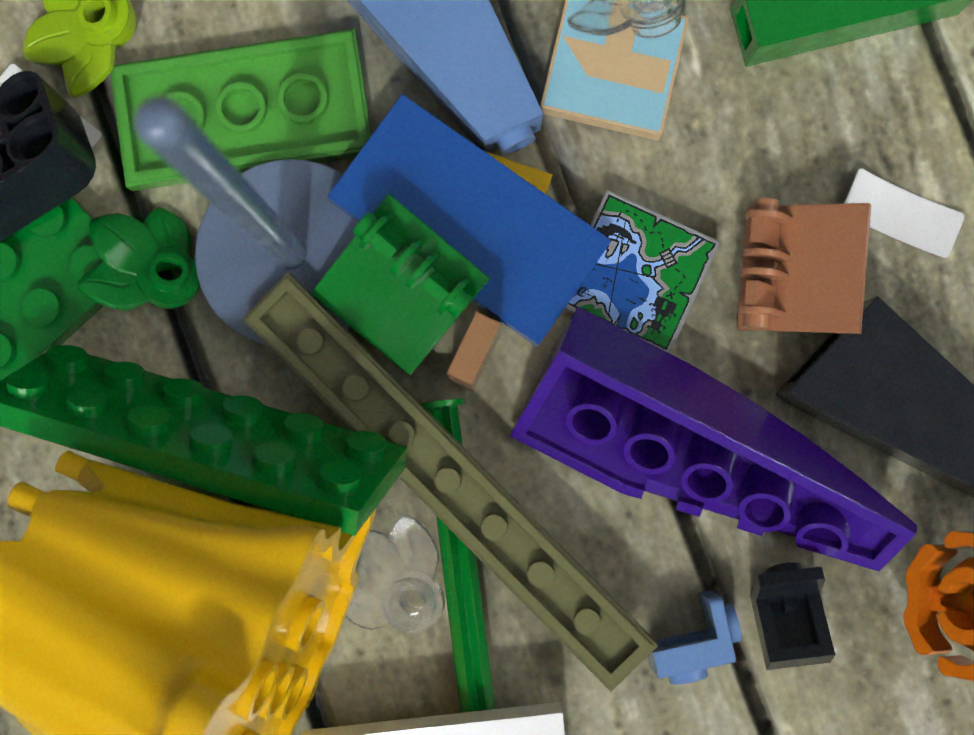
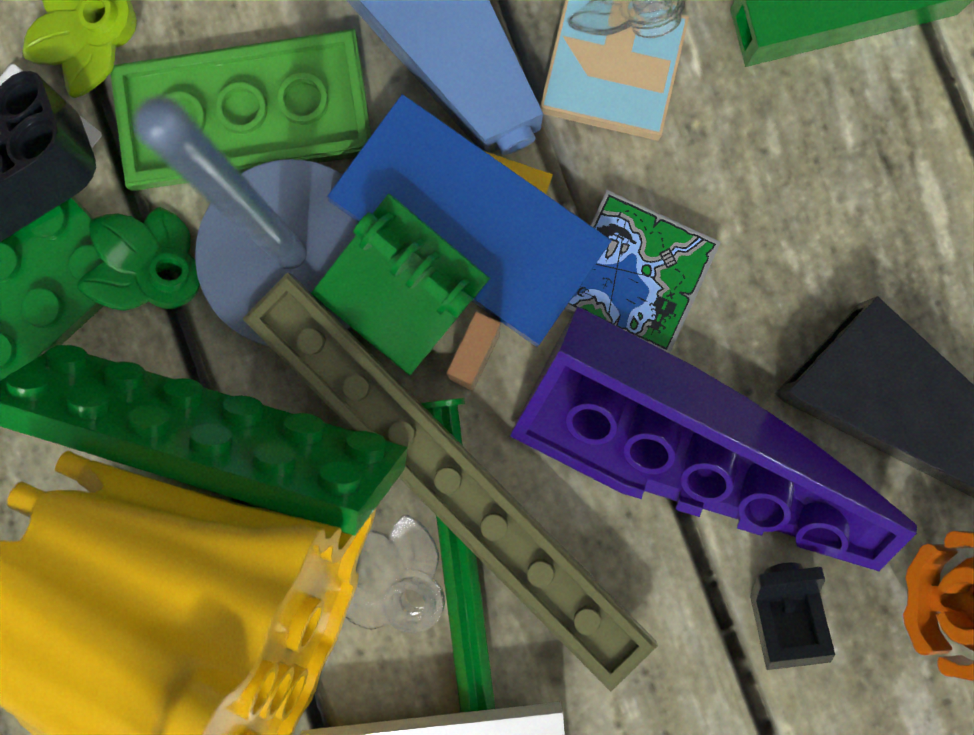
medium blue bracket [648,590,741,685] -> none
nougat hinge [737,198,871,334] -> none
white sticker [844,169,965,258] -> none

